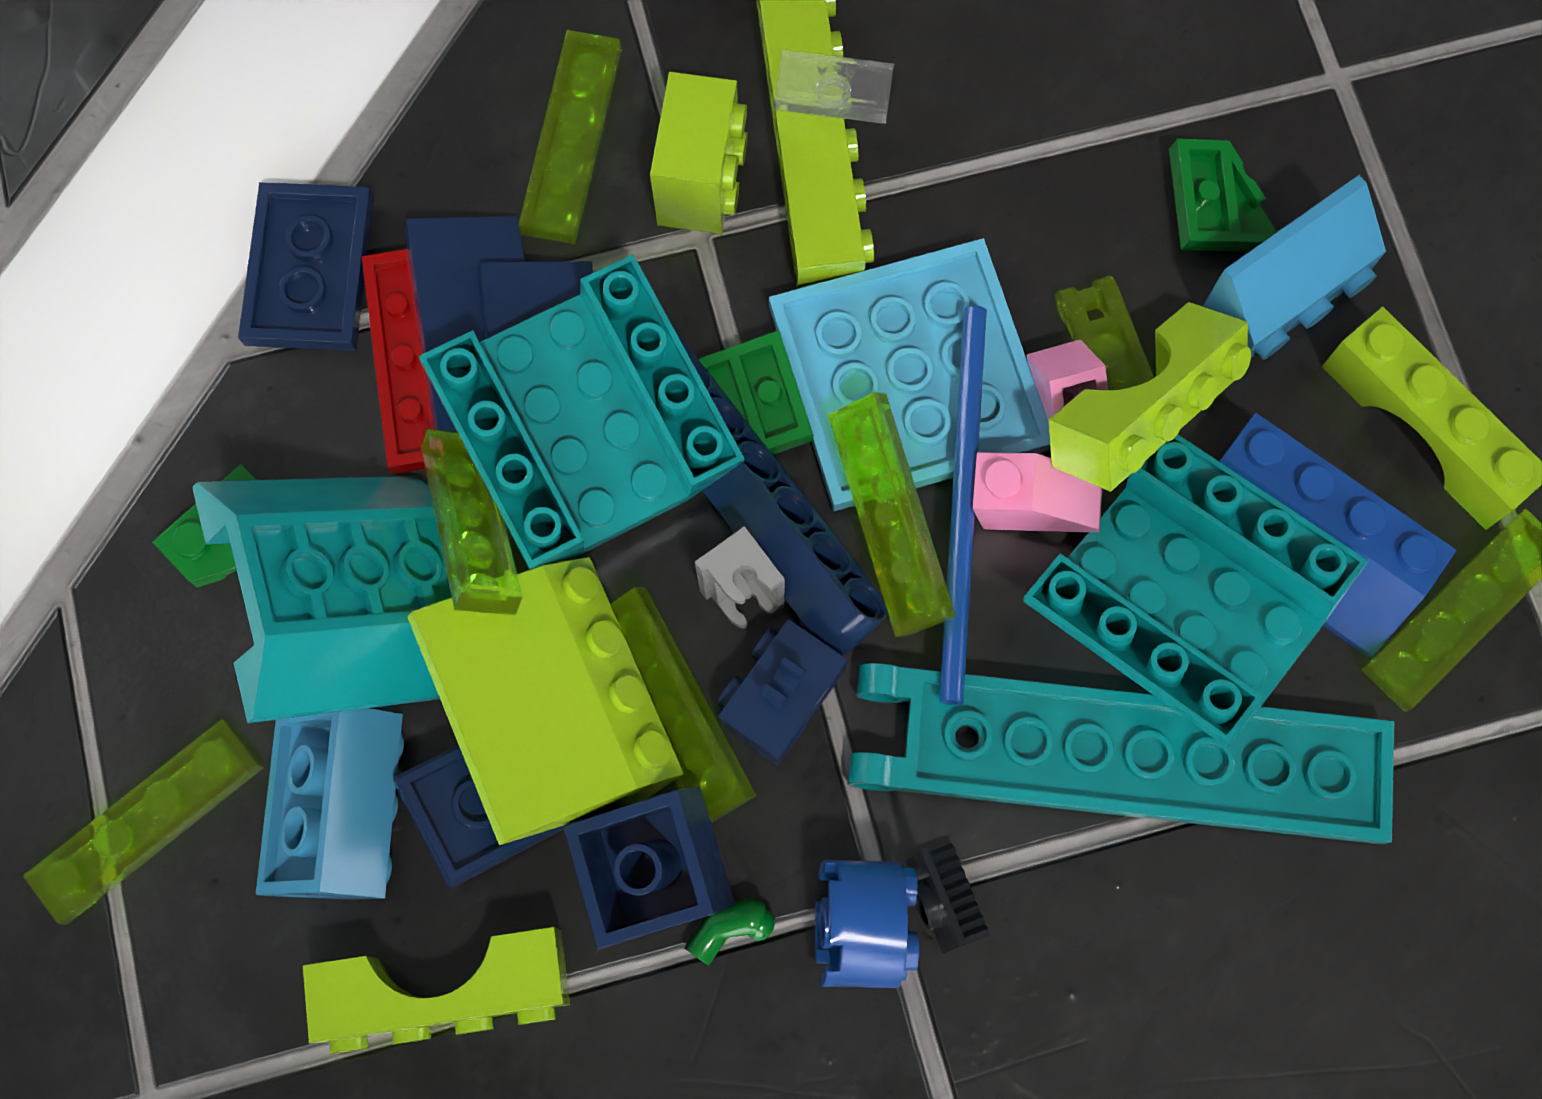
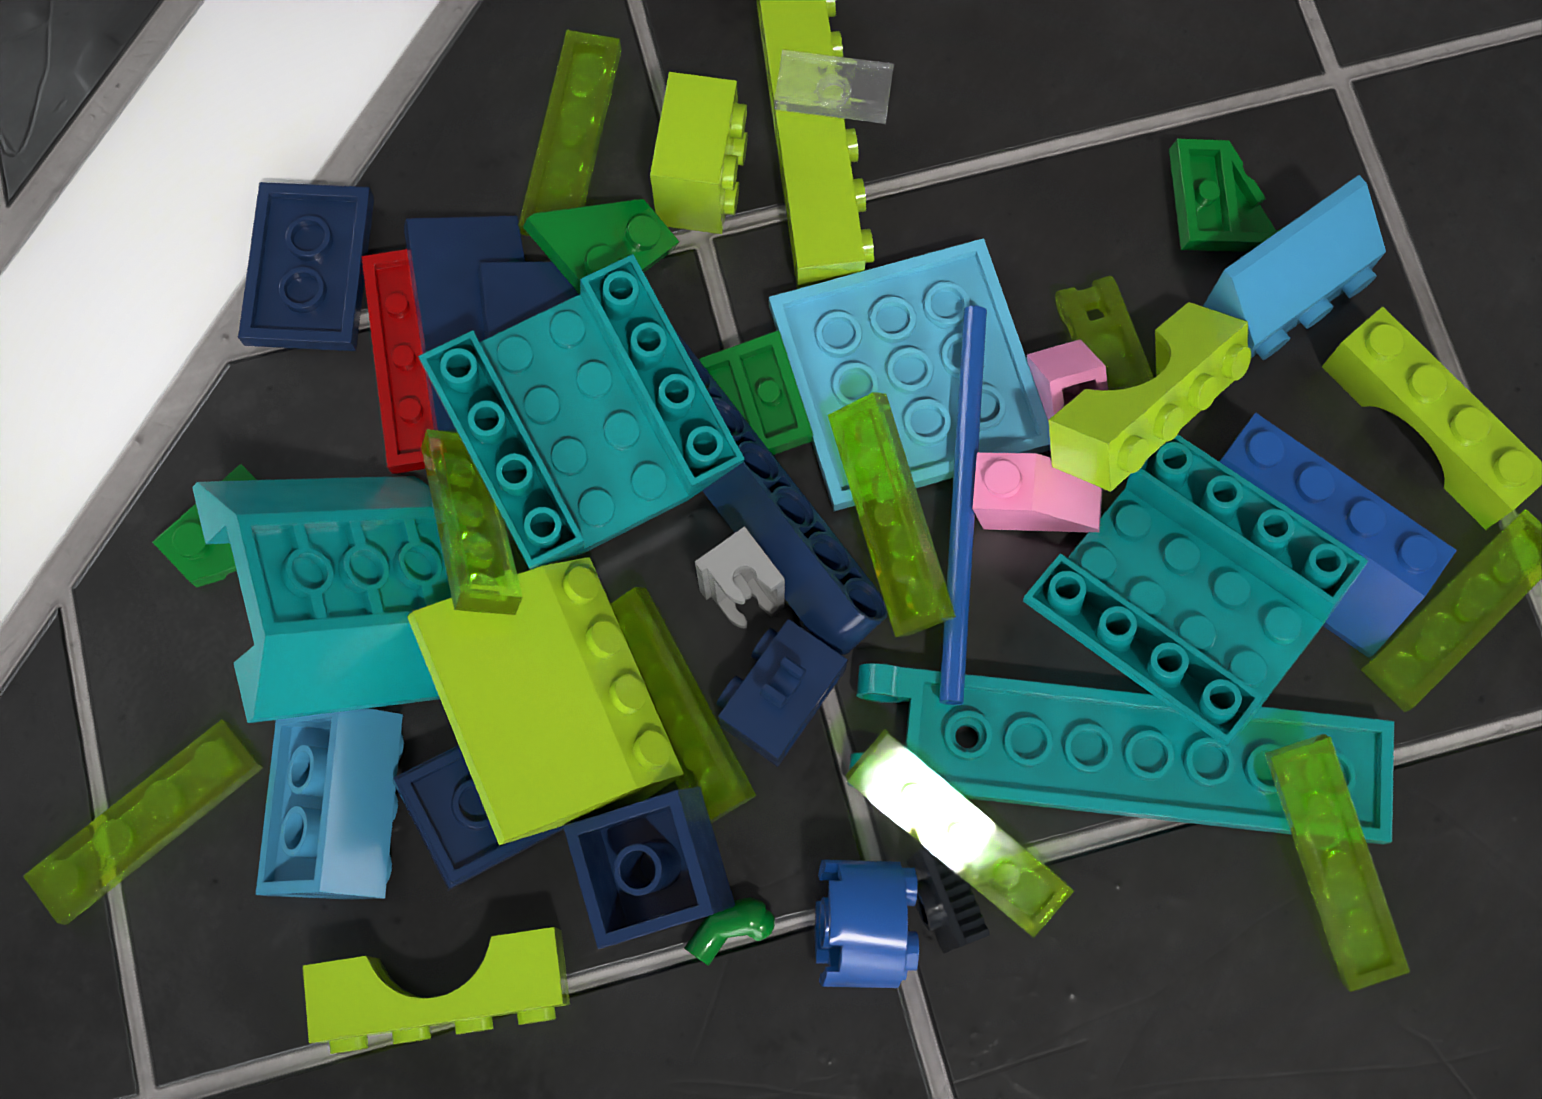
none -> green wing [523,199,680,294]
none -> clear neon green plate [845,729,1074,938]
none -> clear neon green plate [1264,733,1410,992]

